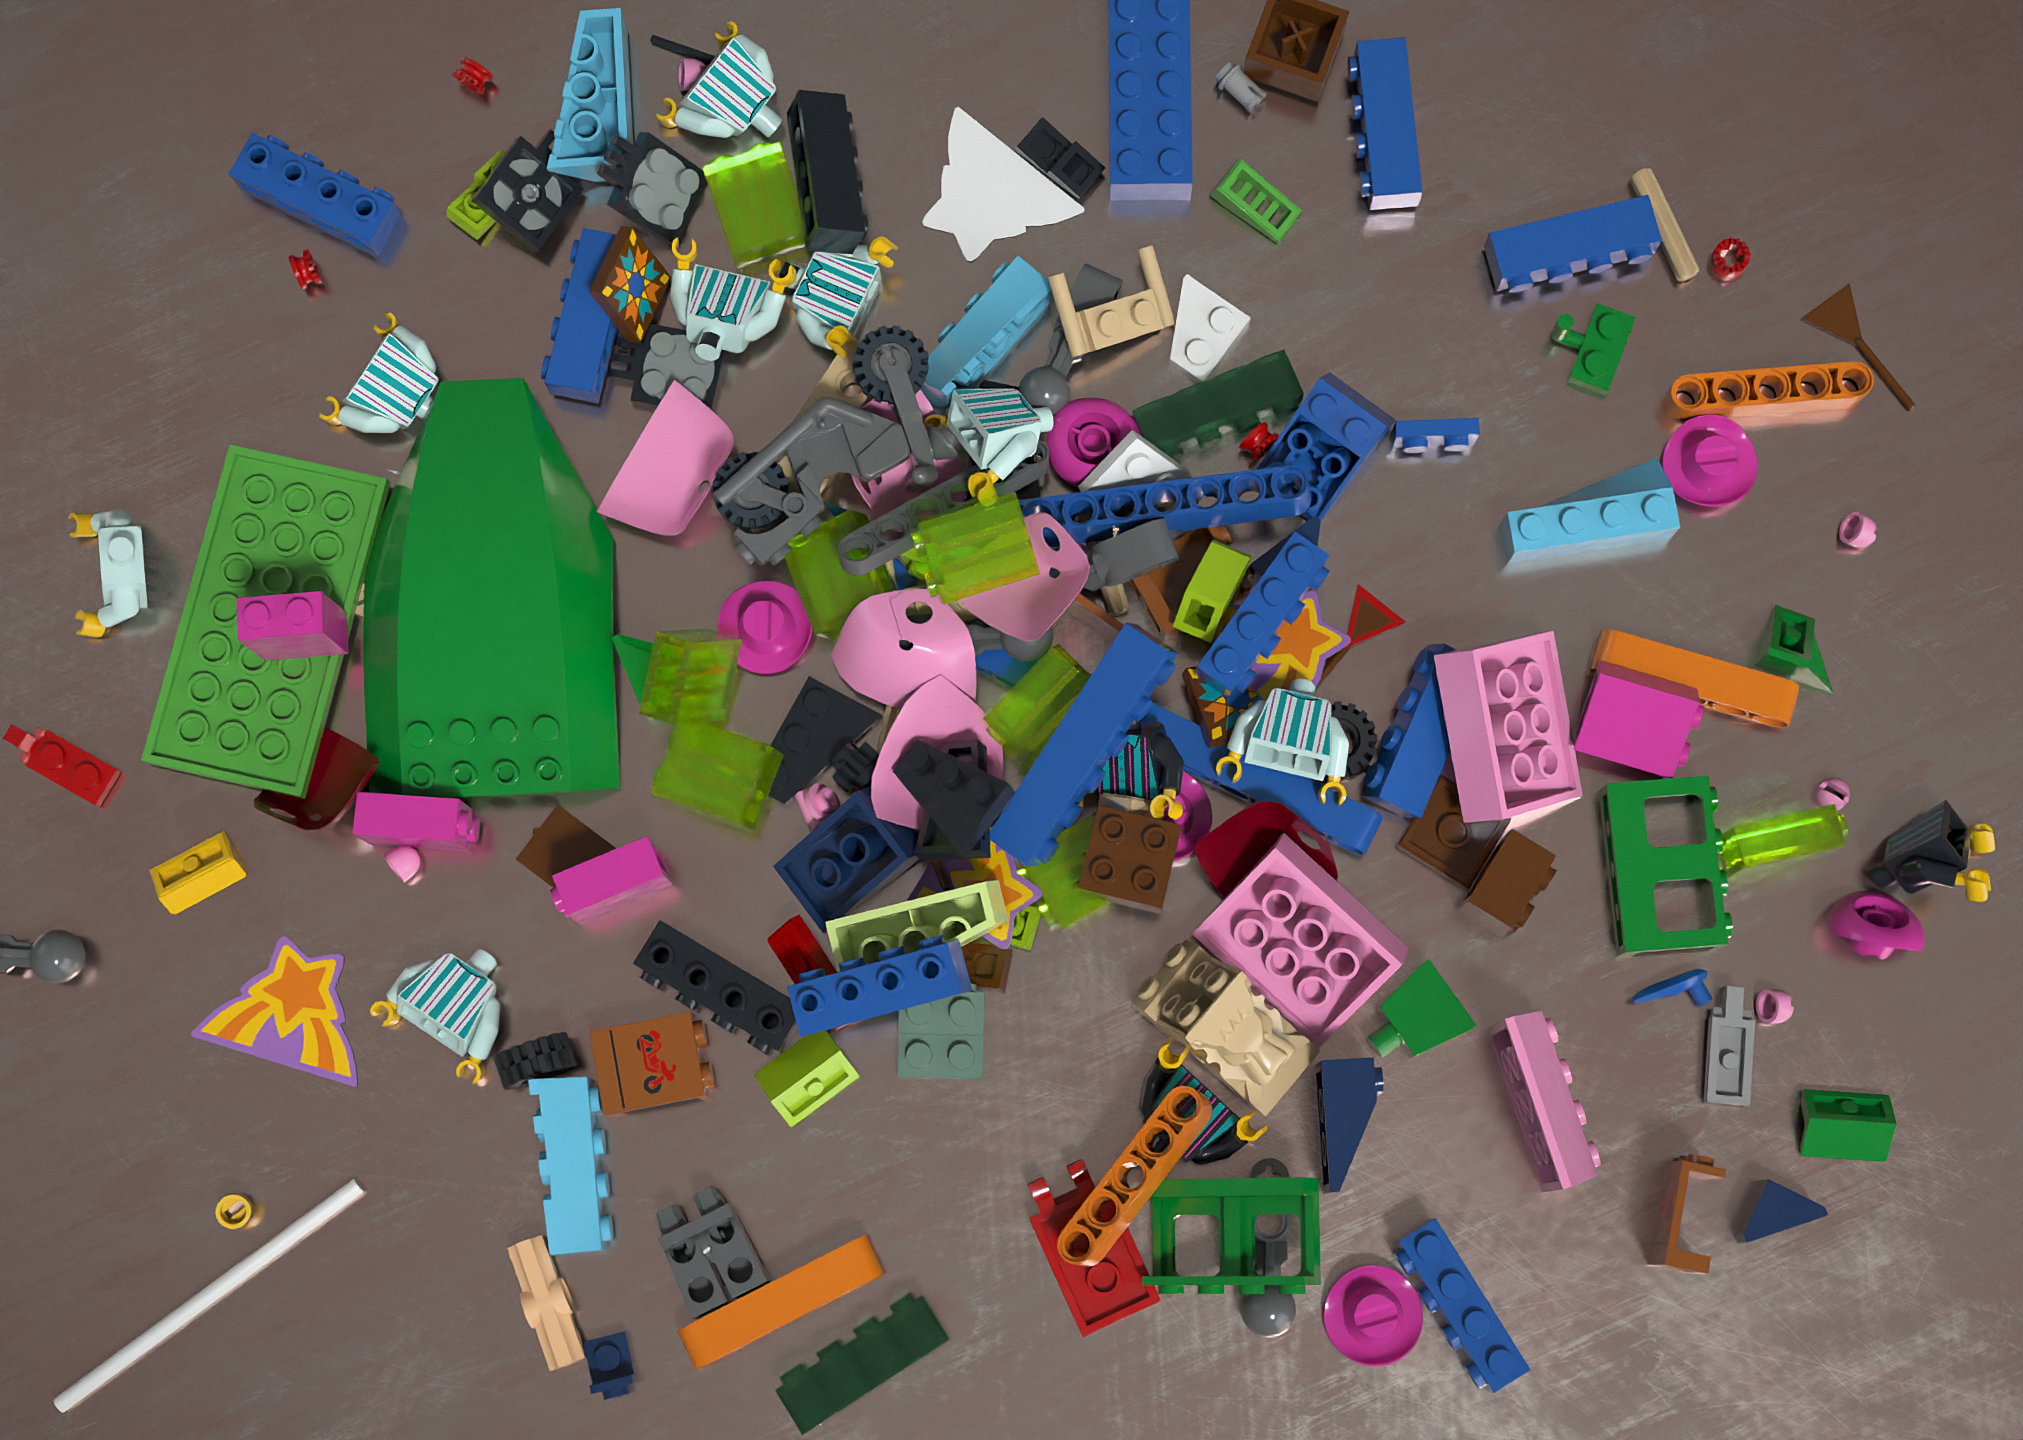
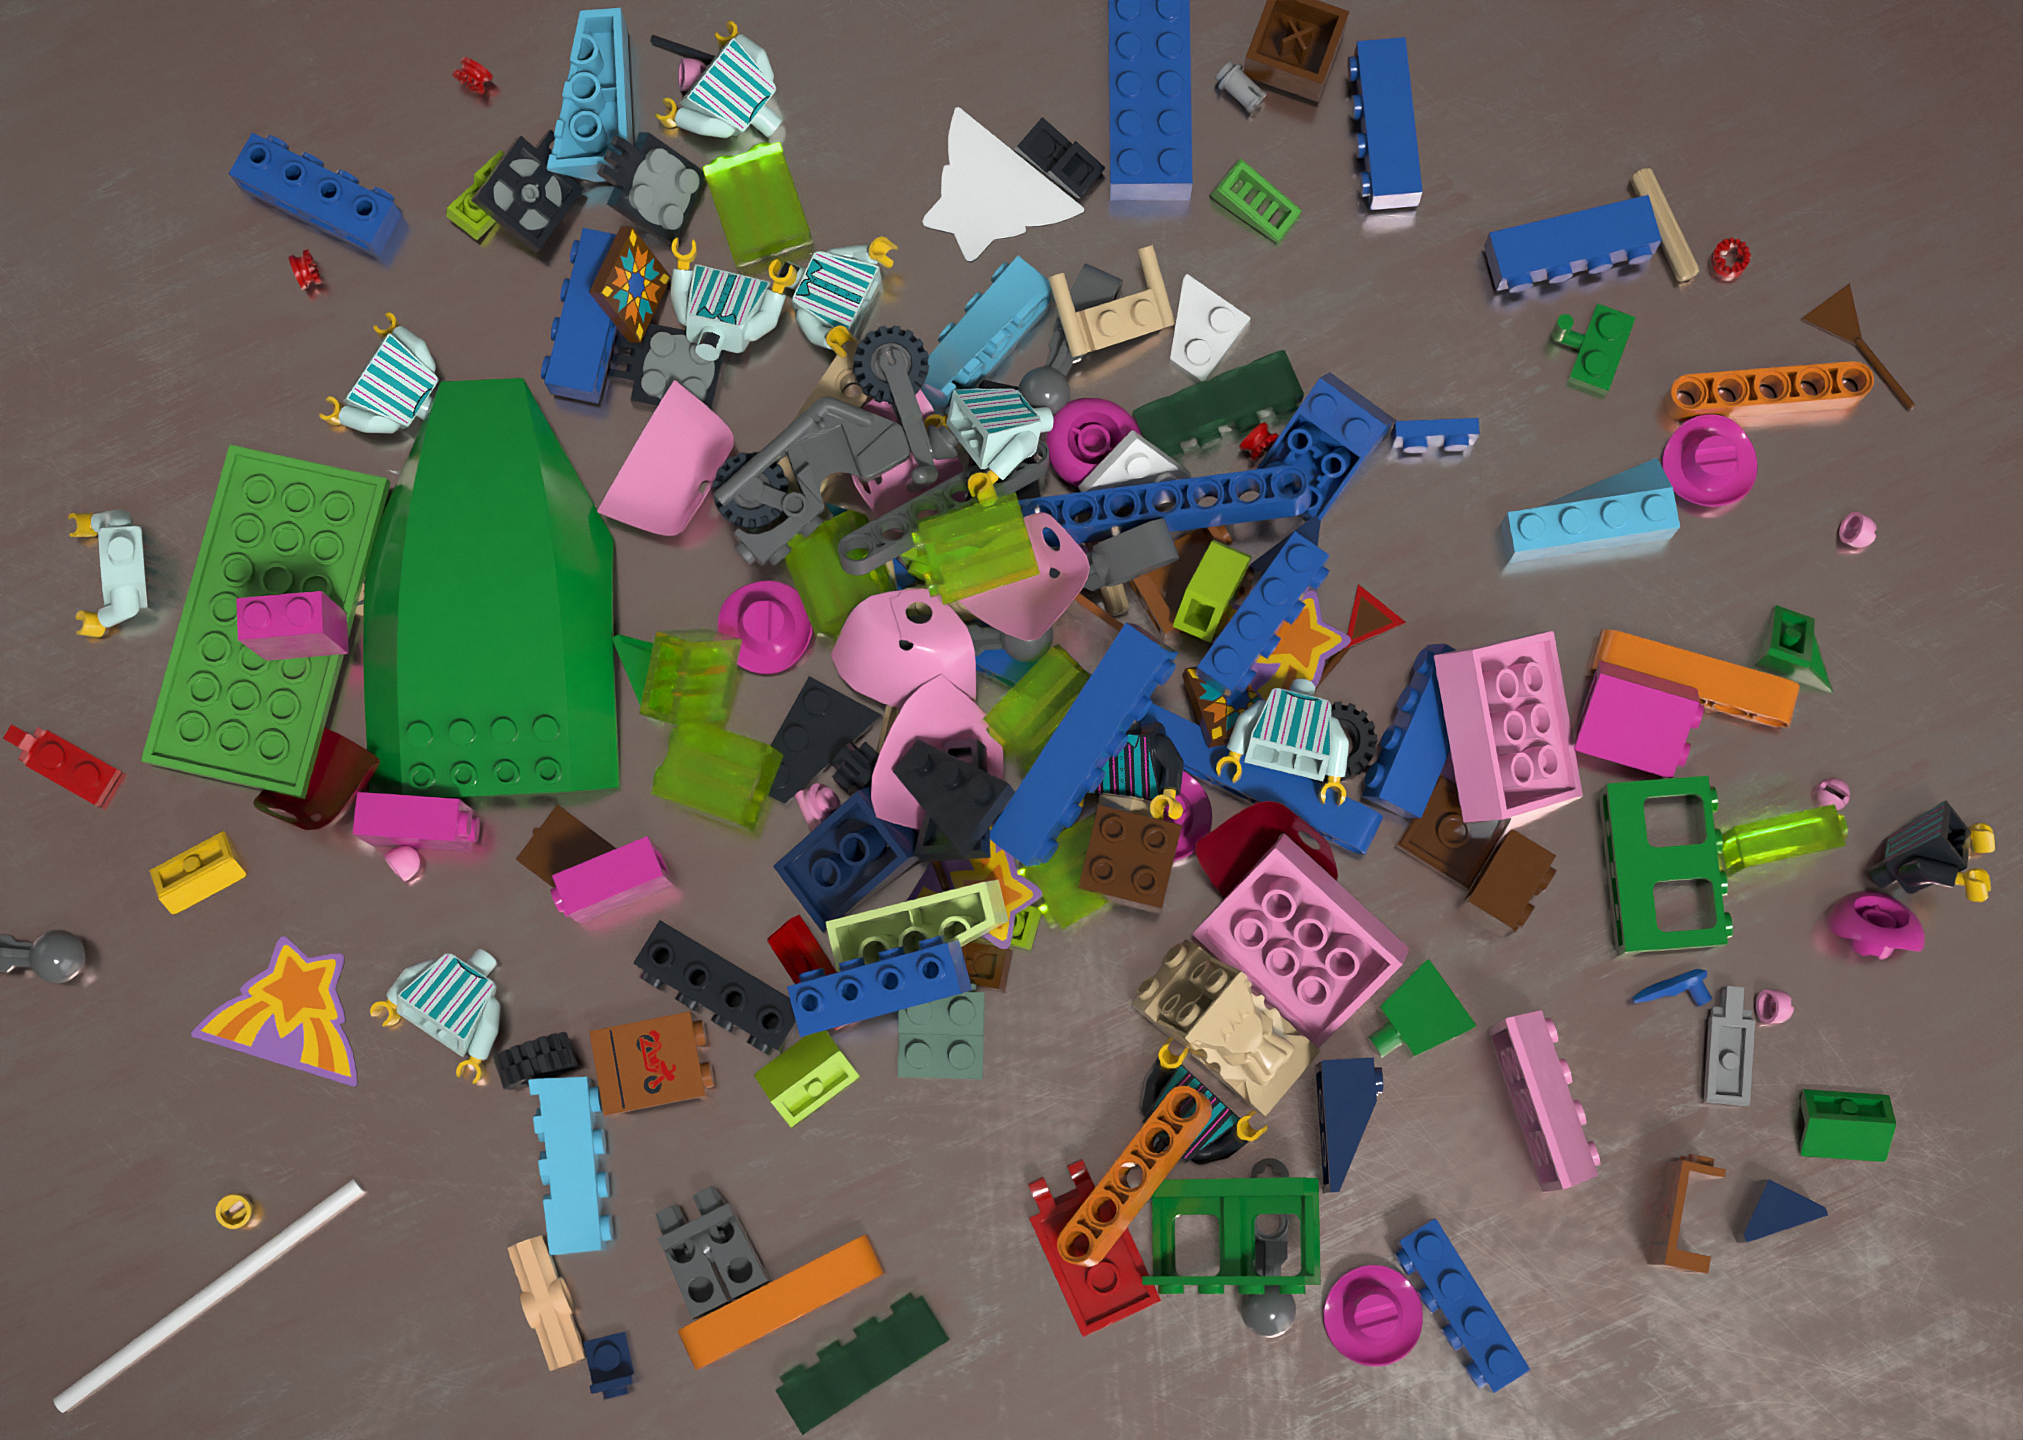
black brick [786,90,868,254] -> none

